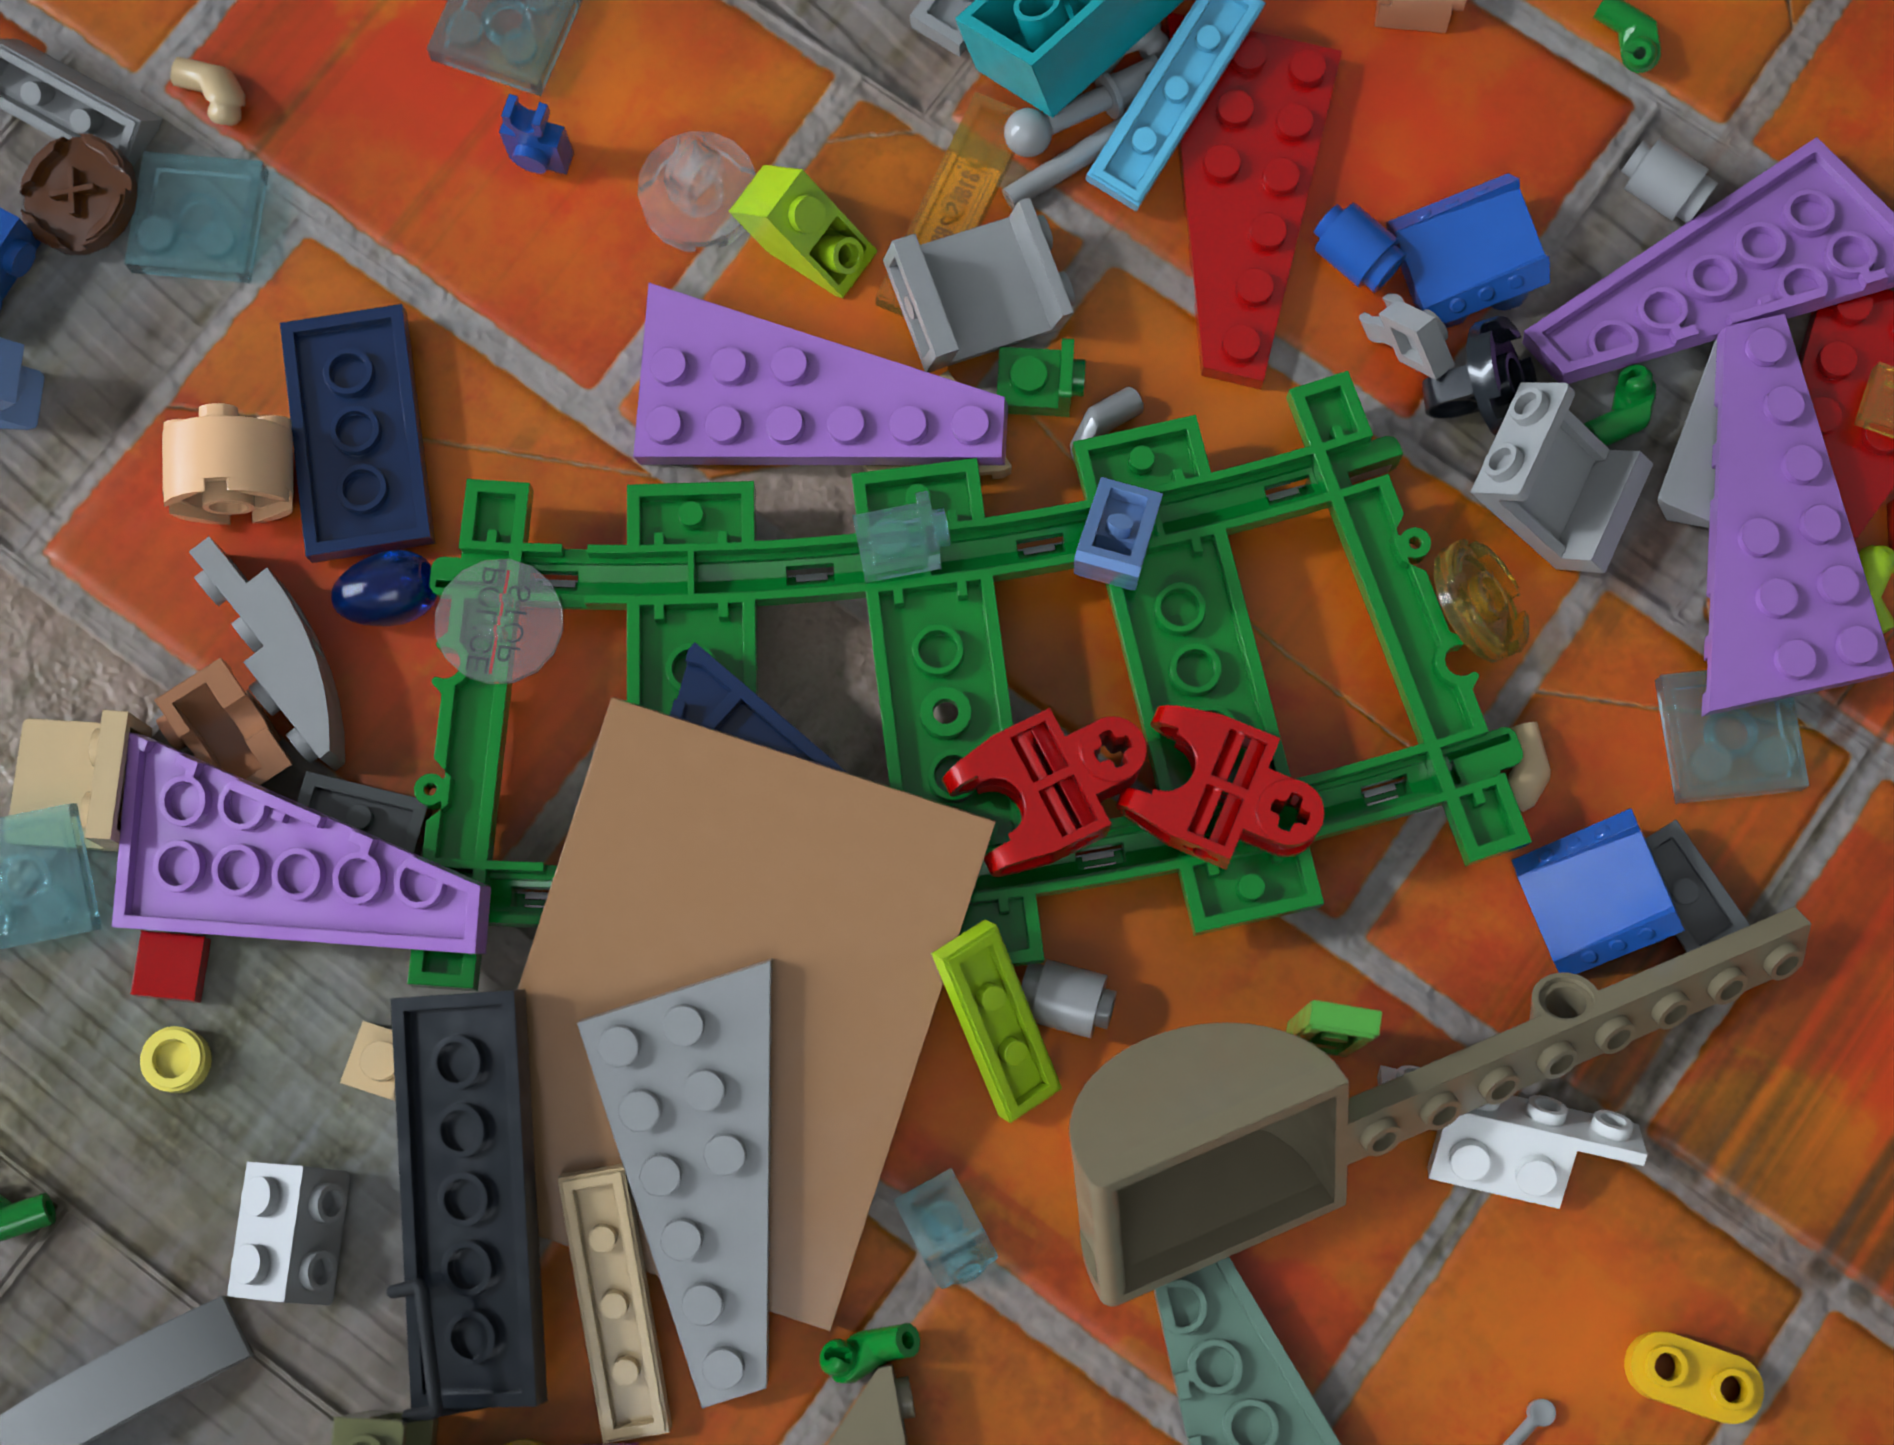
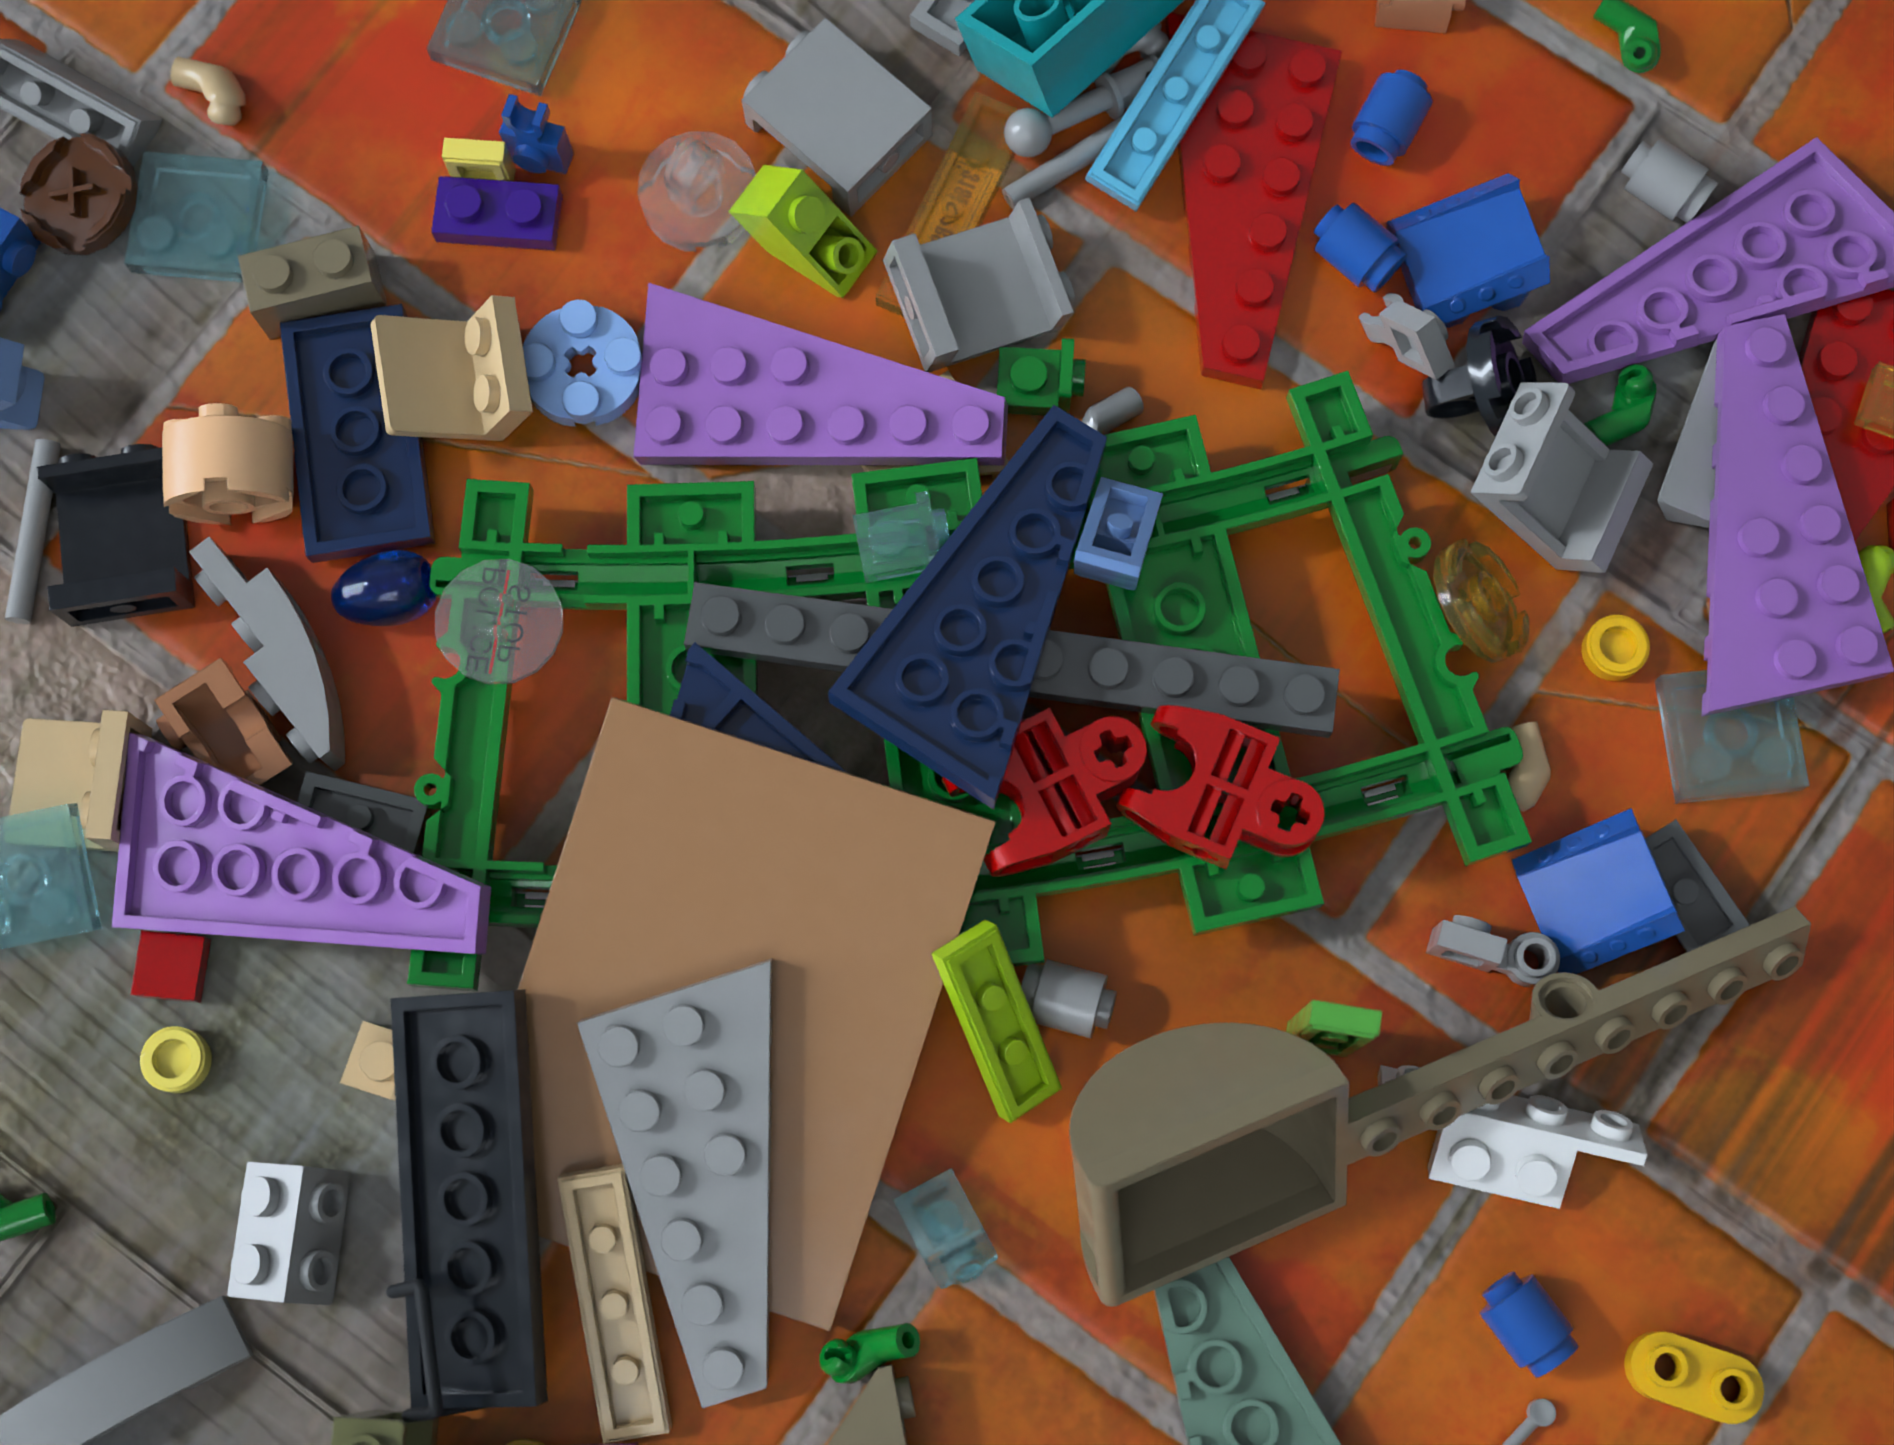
none -> light grey bar [5,439,61,624]
none -> black panel [37,444,195,627]
none -> dark tan brick [238,225,388,340]
none -> tan bracket [370,295,533,441]
none -> dark purple plate [431,176,562,251]
none -> light yellow tile [442,137,516,181]
none -> light blue plate [523,299,642,427]
none -> dark grey plate [684,582,1340,738]
none -> light grey panel [741,18,933,217]
none -> dark blue wing [828,405,1107,810]
none -> blue brick [1350,70,1433,166]
none -> light grey plate [1426,915,1560,987]
none -> blue brick [1479,1271,1579,1378]
none -> yellow tile [1581,615,1650,681]

